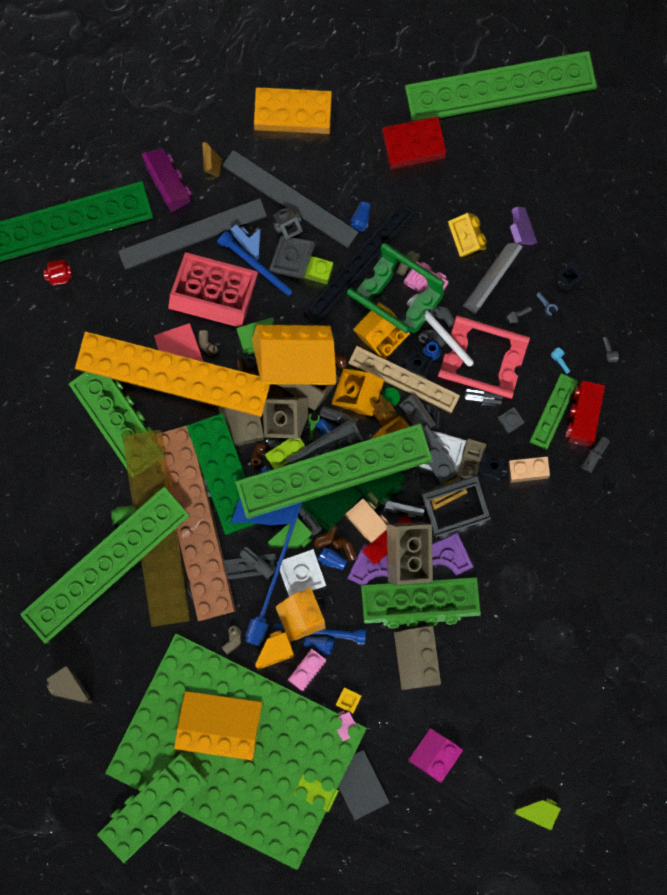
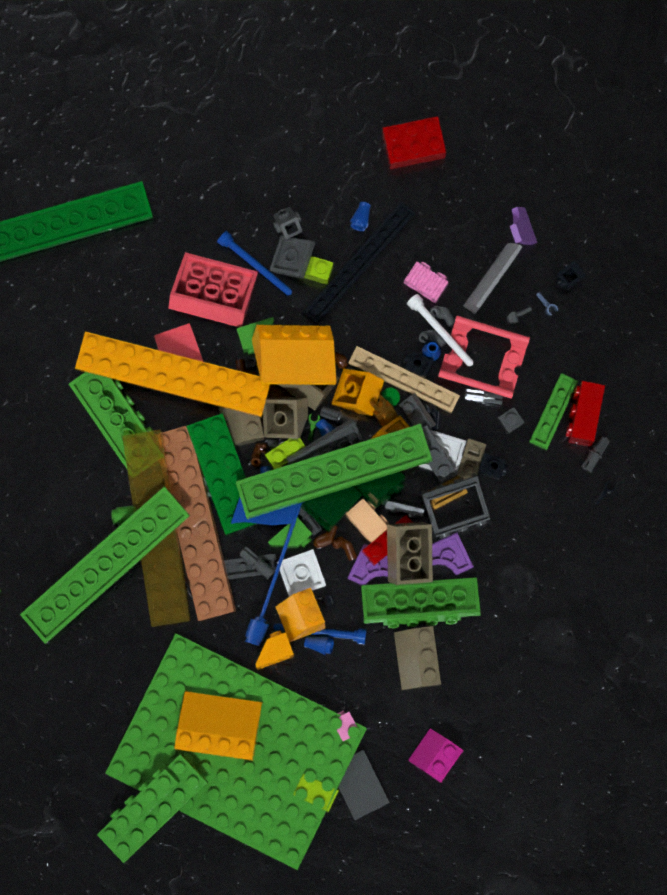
red head [43,259,72,285] -> none
dark tan slope [46,666,93,704] -> none
dark grey tile [118,198,267,270] -> none
magenta slope [142,149,192,212] -> none
dark tan arm [199,330,218,356] -> none
pearl gold piece [203,142,222,176] -> none
dark tan arm [222,626,242,655] -> none
dark grey tile [223,150,358,249] -> none
medium blue slope [231,224,261,260] -> none
light orange brick [254,88,332,134] -> none
bright pink brick [288,649,326,691] -> none
blue cone [317,546,347,570] -> none
yellow plate [336,688,361,713] -> none
green piece [347,243,445,334] -> none
light orange slope [353,303,410,359] -> none
dark tan arm [396,251,420,276] -> none
bright green plate [405,51,597,122] -> none
yellow bracket [448,213,487,257] -> none
light nougat brick [508,457,550,483] -> none
lime slope [514,798,561,830] -> none
medium azure hand [551,347,570,374] -> none
dark grey hand [603,336,619,362] -> none

